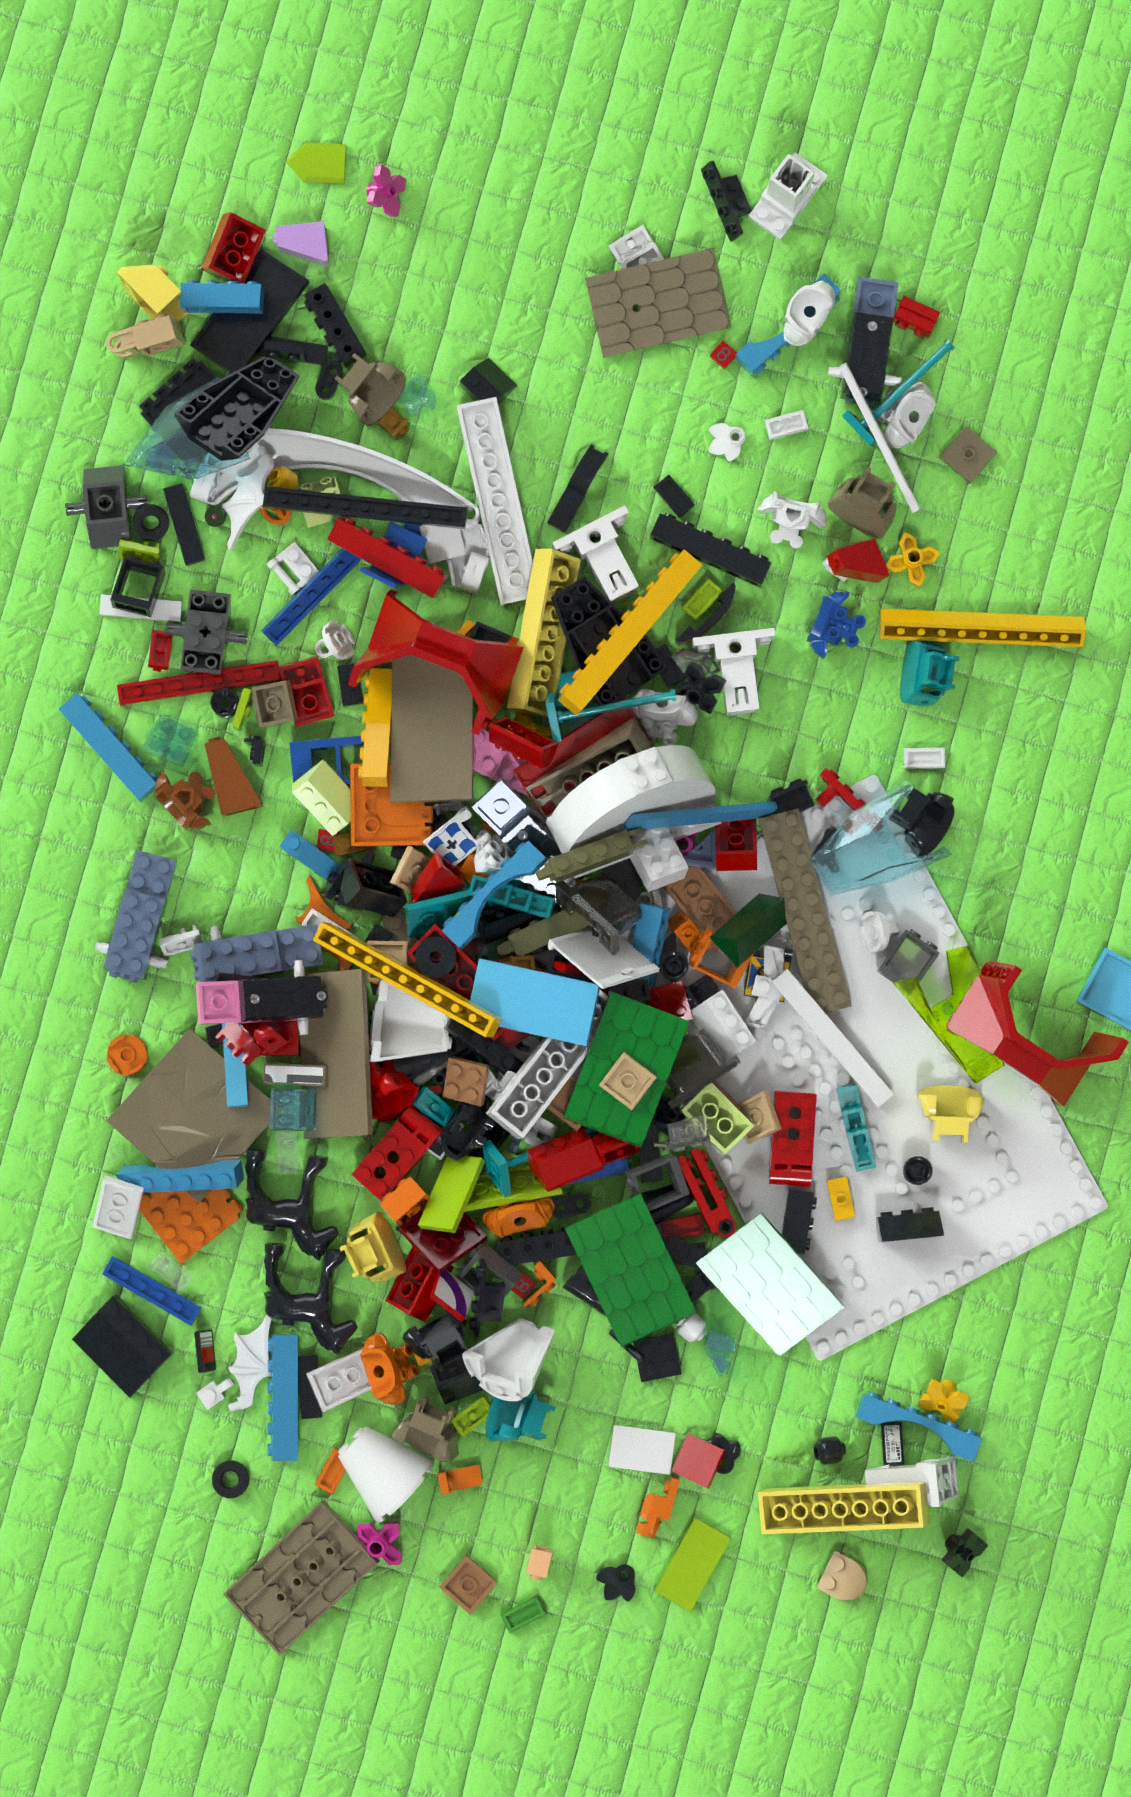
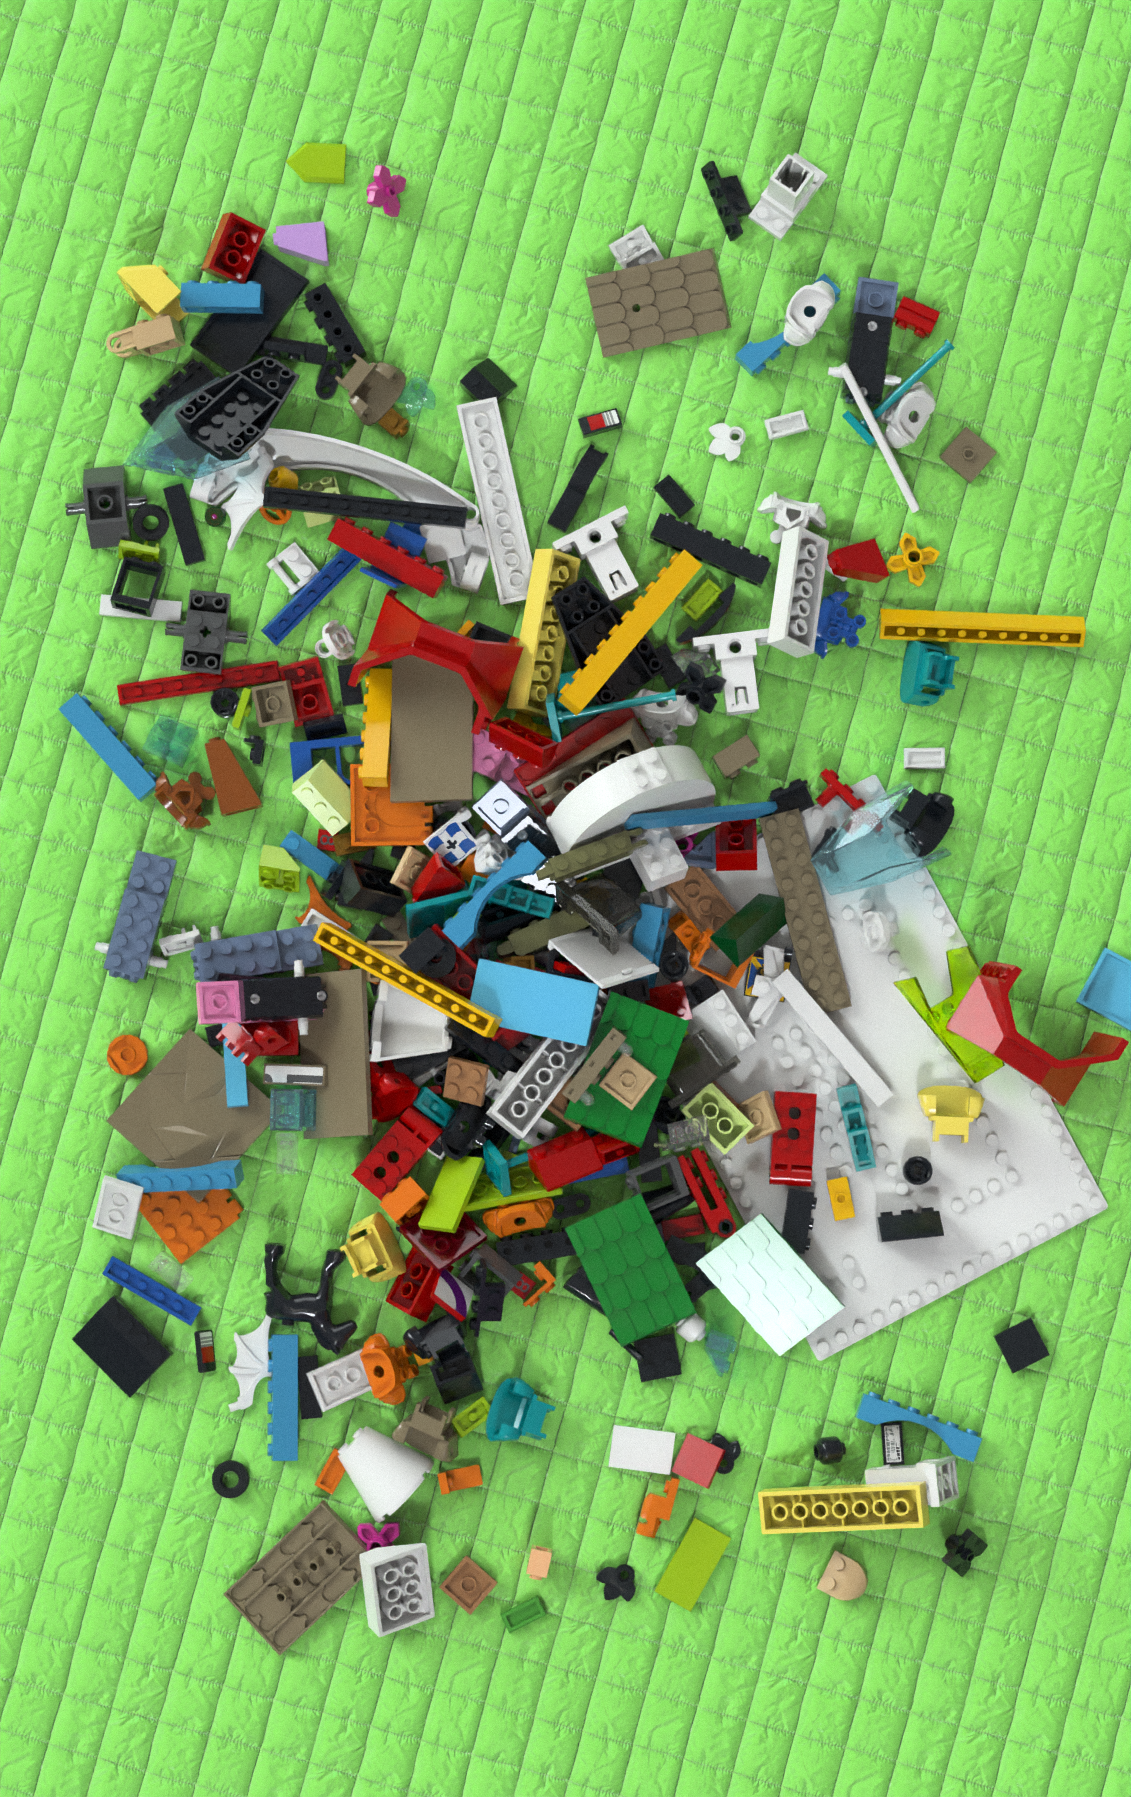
red plate [148,629,172,672] -> none
white plate [196,1377,234,1410] -> none
black animal [245,1149,339,1261] -> none
white cone [462,1318,555,1401] -> none
red tile [709,341,737,370] -> none
dark tan piece [828,467,896,538] -> none
dark grey window [877,929,940,994] -> none
yellow plant [917,1379,970,1423] -> none
none -> lime slope [259,845,300,893]
none -> black plate [303,713,347,741]
none -> white slope [359,1543,435,1637]
none -> black brick [399,926,448,974]
none -> dark tan piece [562,1026,633,1106]
none -> slope [578,408,622,439]
none -> dark tan brick [712,735,760,779]
none -> white brick [767,526,829,658]
none -> black tile [993,1318,1050,1373]

